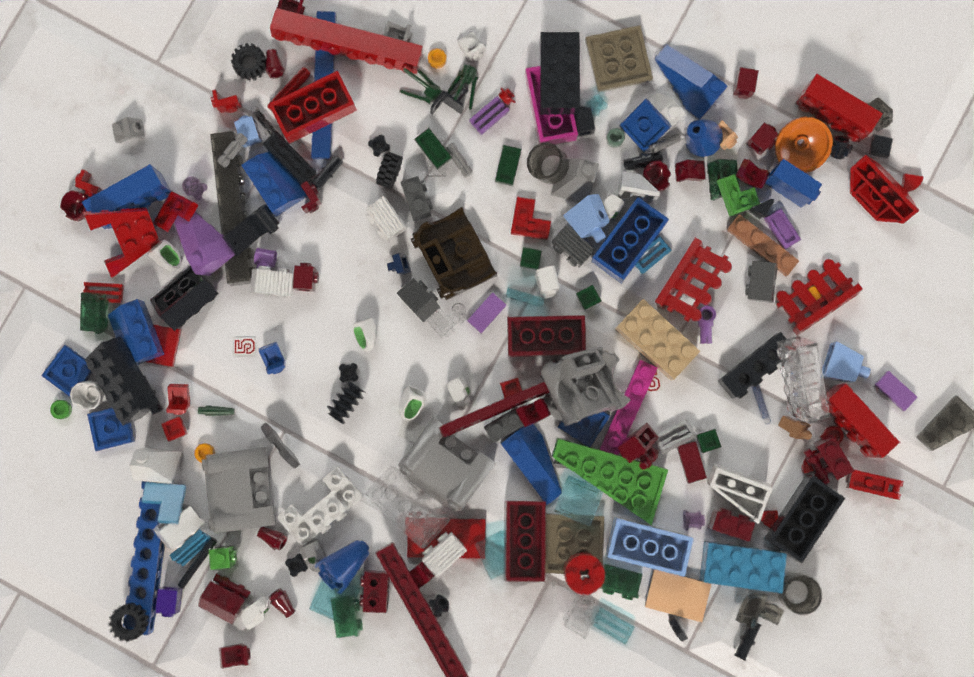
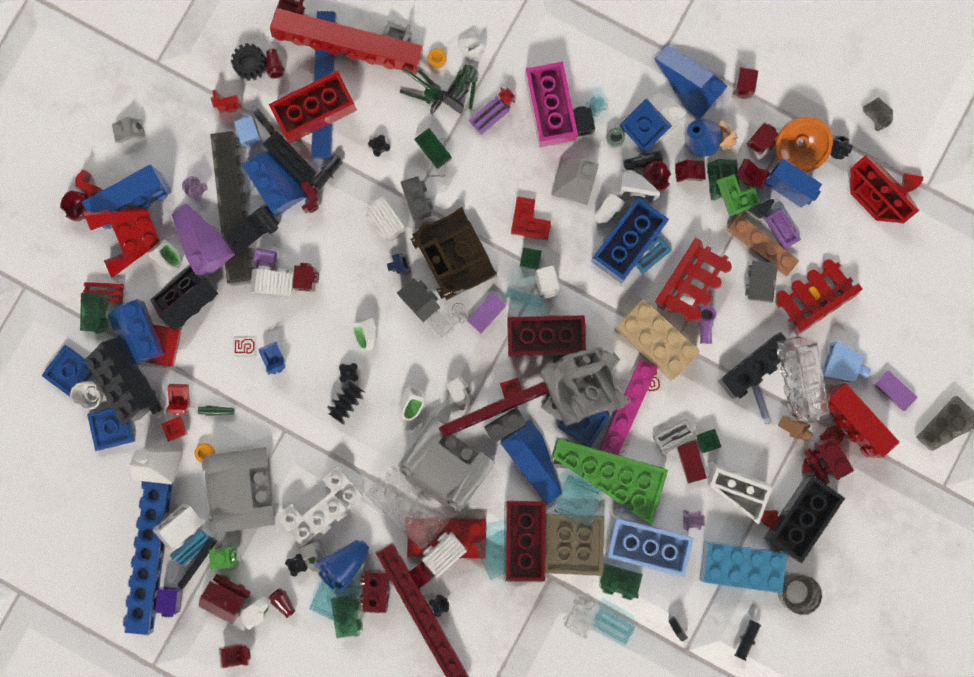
bright green tile [50,400,72,419] -> none
black tyre [108,603,149,642] -> none
dark azure tile [142,482,186,524] -> none
red tile [153,191,199,232] -> none
light grey axle [217,133,248,167] -> none
dark red cone [257,527,288,551] -> none
flat silver tile [261,422,300,468] -> none
red axle [267,67,311,112] -> none
black tyre [376,151,403,189] -> none
white sticker [398,420,426,443] -> none
light grey axle [446,143,473,178] -> none
dark green tile [495,145,522,186] -> none
dark red bracket [516,398,551,427] -> none
clear smoke piece [527,142,569,184] -> none
black brick [539,32,580,115] -> none
dark grey brick [552,224,596,268] -> none
light blue torso [563,194,610,243] -> none
red brick [564,552,605,595] -> none
dark green plate [575,284,602,311] -> none
dark tan plate [585,25,653,93] -> none
dark red brick [618,423,659,470] -> none
light grey piece [645,133,685,153] -> none
light nougat tile [645,569,711,622] -> none
dark red brick [708,508,755,542] -> none
clear smoke brick [735,593,784,629] -> none
red brick [795,74,883,143] -> none
red plate [846,470,904,500] -> none
black tile [869,135,893,158] -> none

